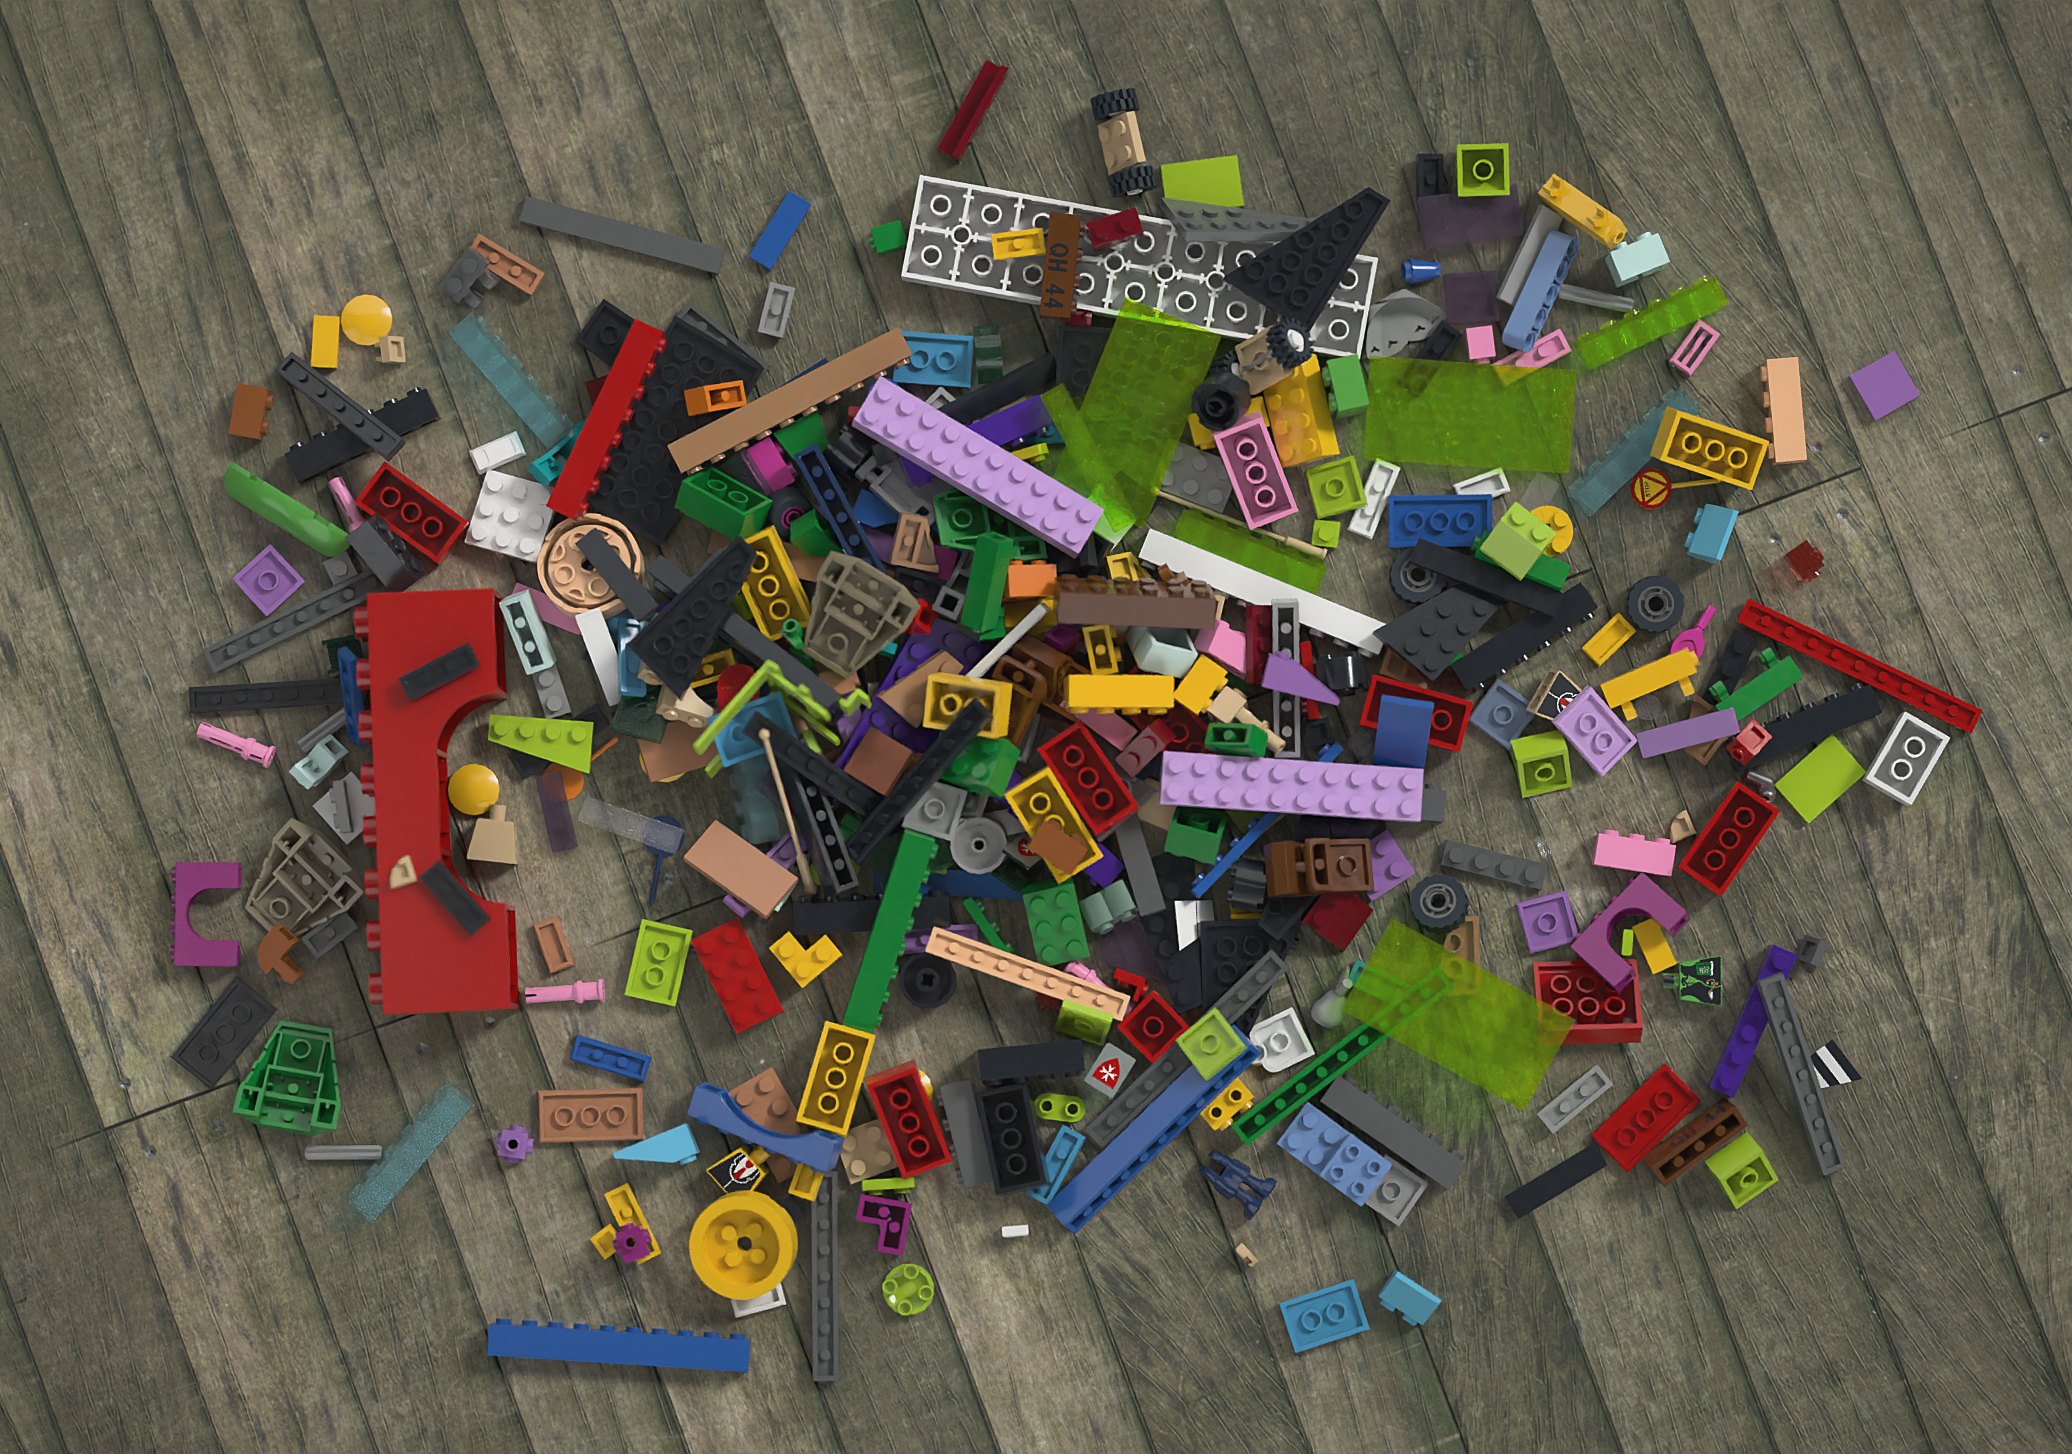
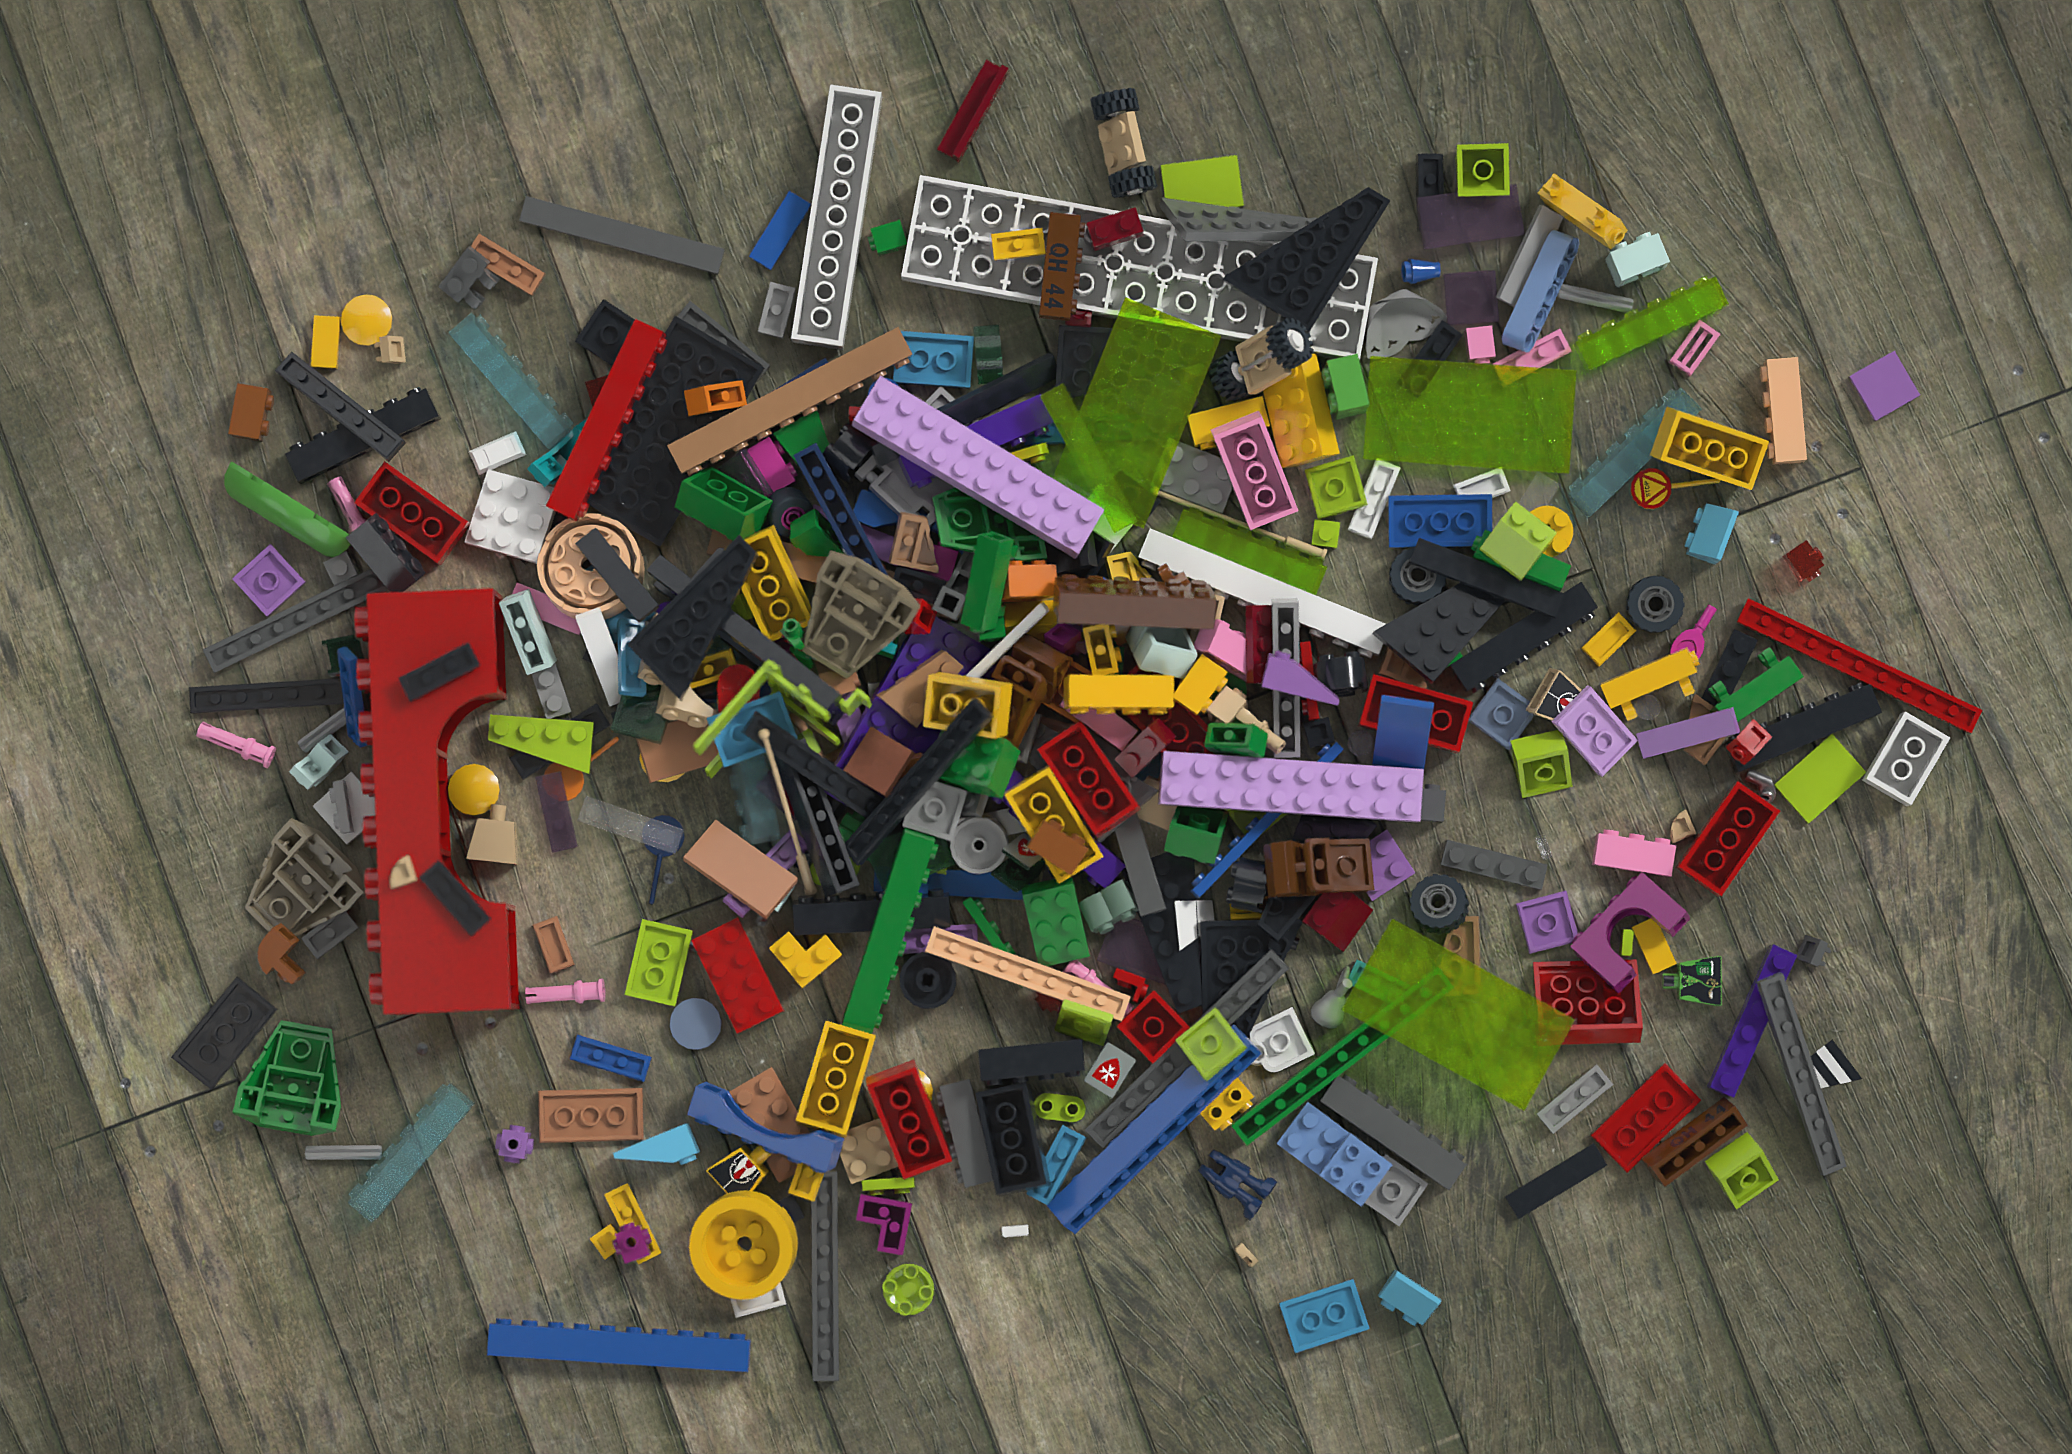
magenta arch [170,862,242,967] -> none
black brick [1191,371,1251,431] -> none
none -> sand blue tile [670,998,722,1050]
none -> white brick [791,85,882,350]

